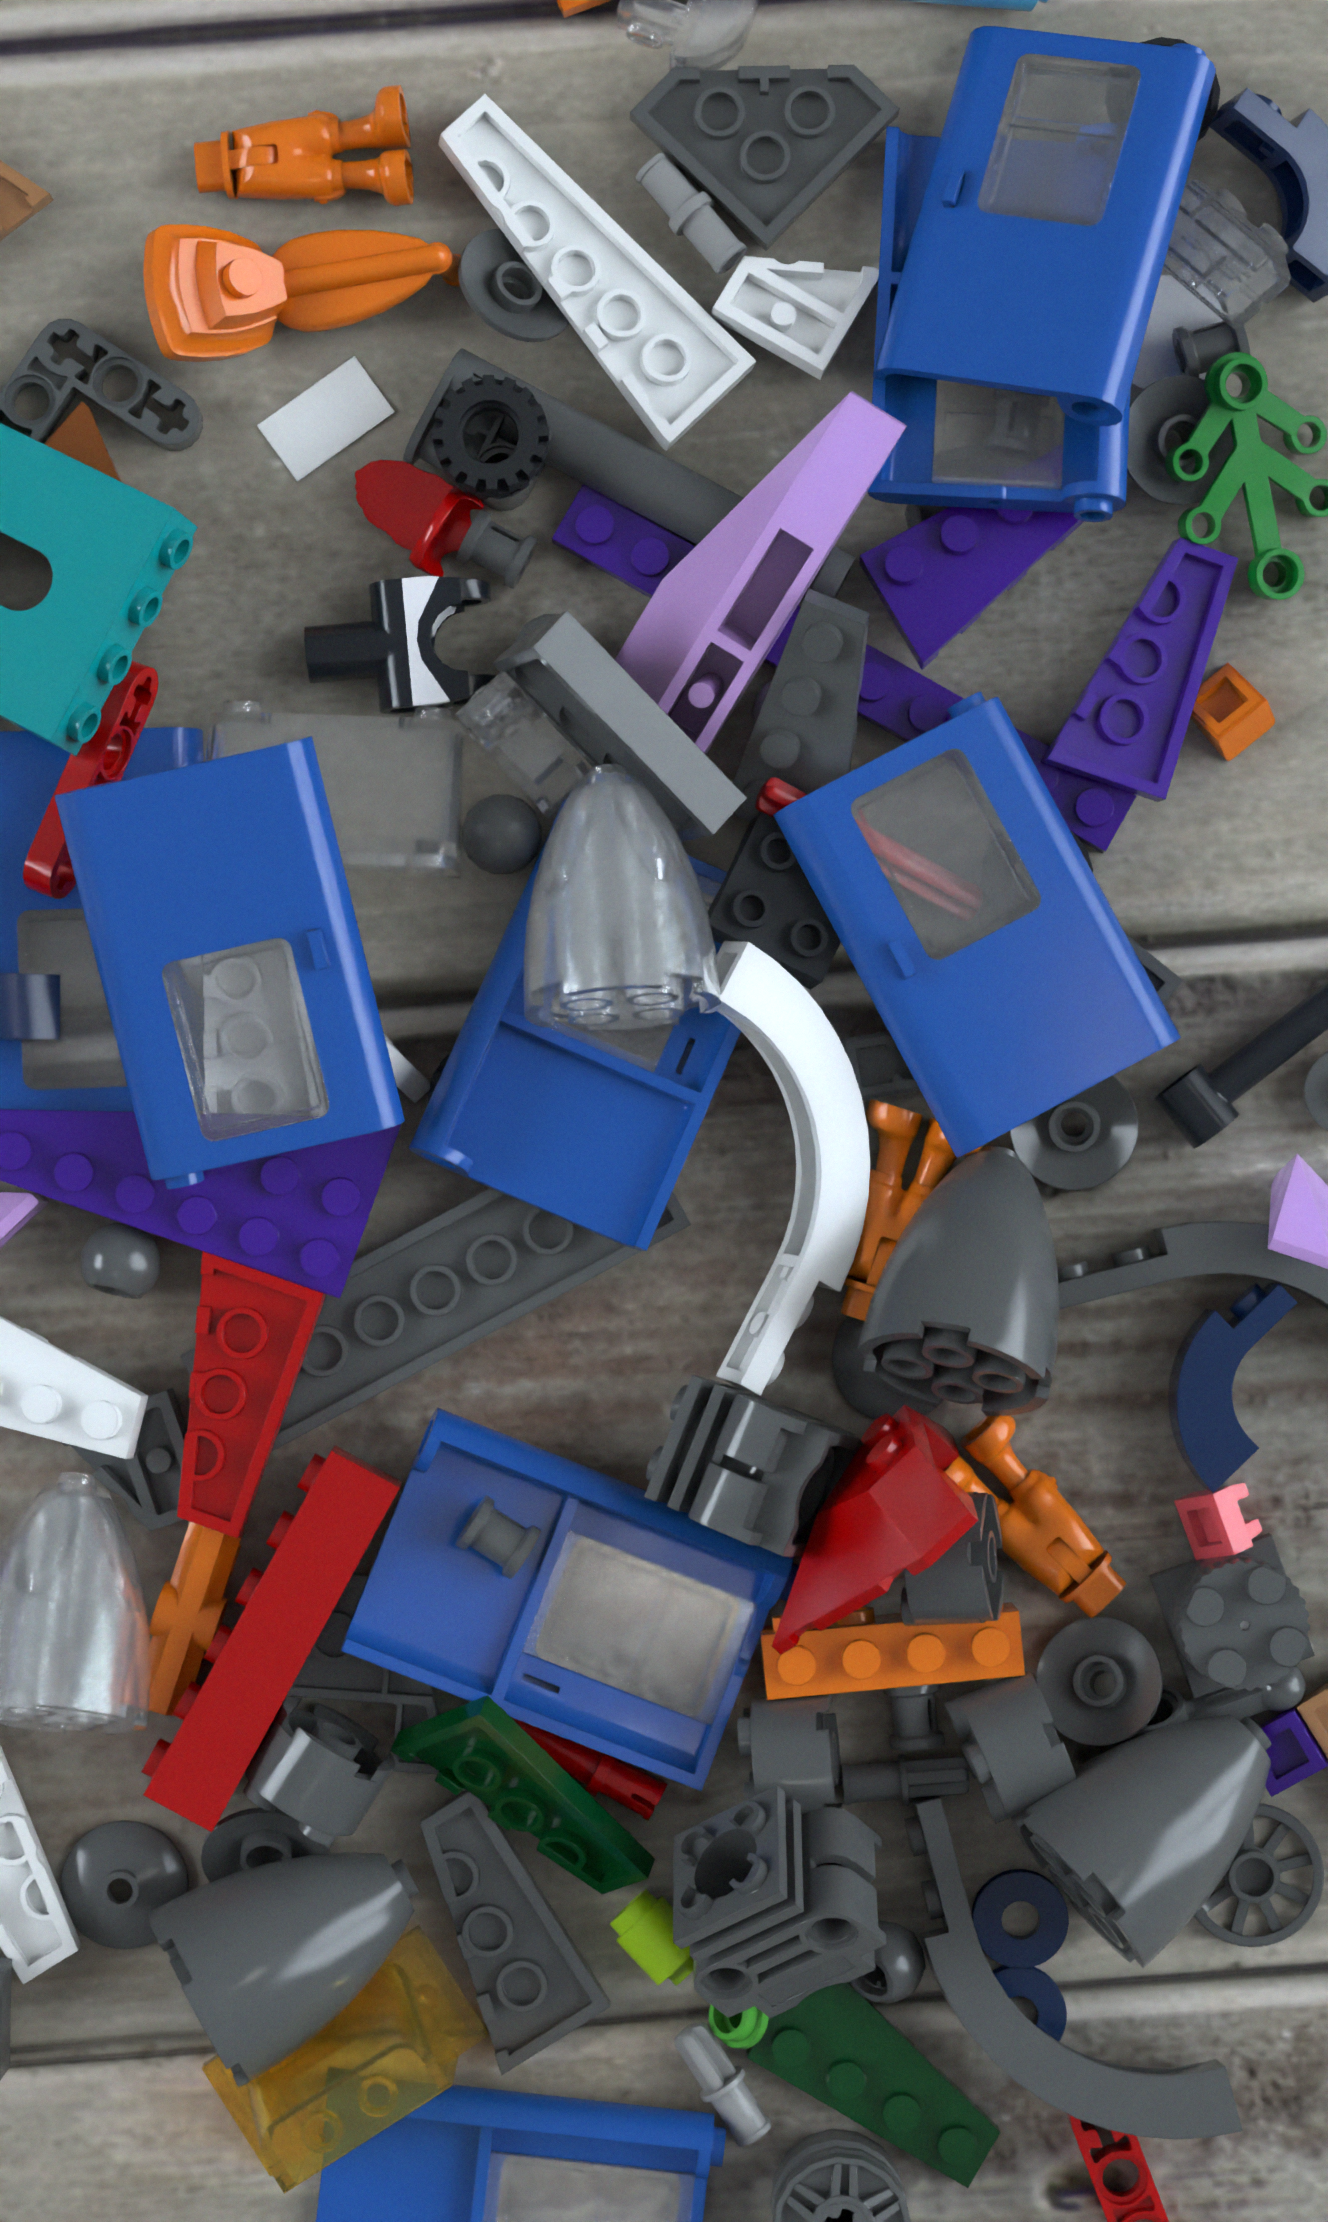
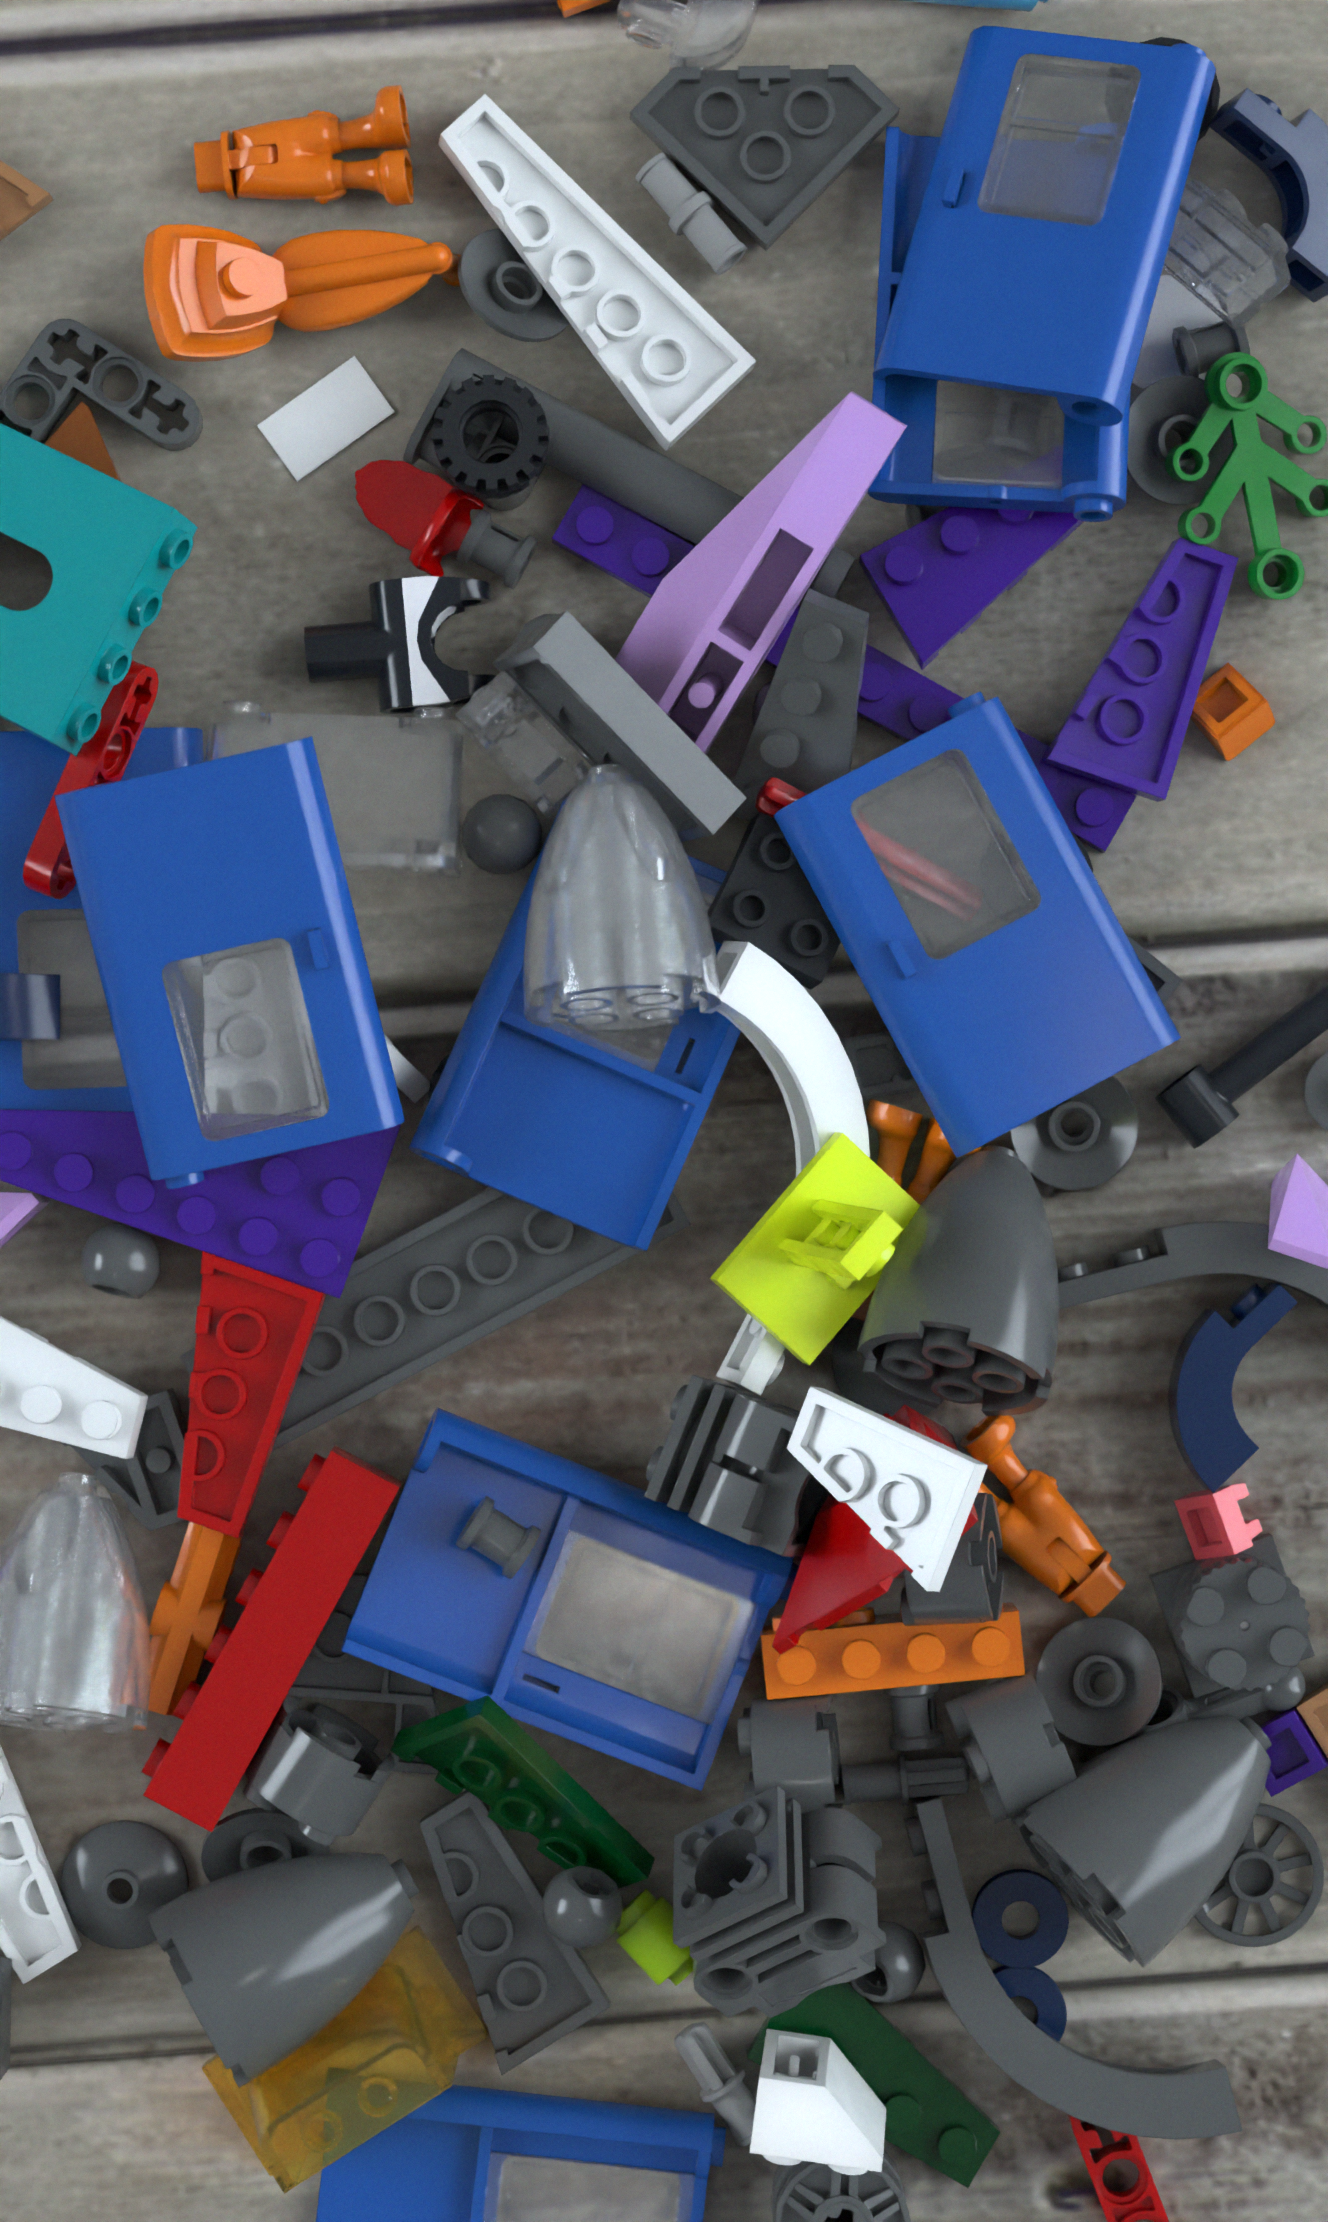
red pin [511,1717,668,1821] -> none
bright green plate [709,2004,769,2049] -> none
white wing [711,256,879,380] -> none
none -> dark grey piece [542,1866,623,1949]
none -> neon yellow piece [710,1132,921,1365]
none -> white slope [749,2029,886,2175]
none -> white wing [787,1386,988,1592]

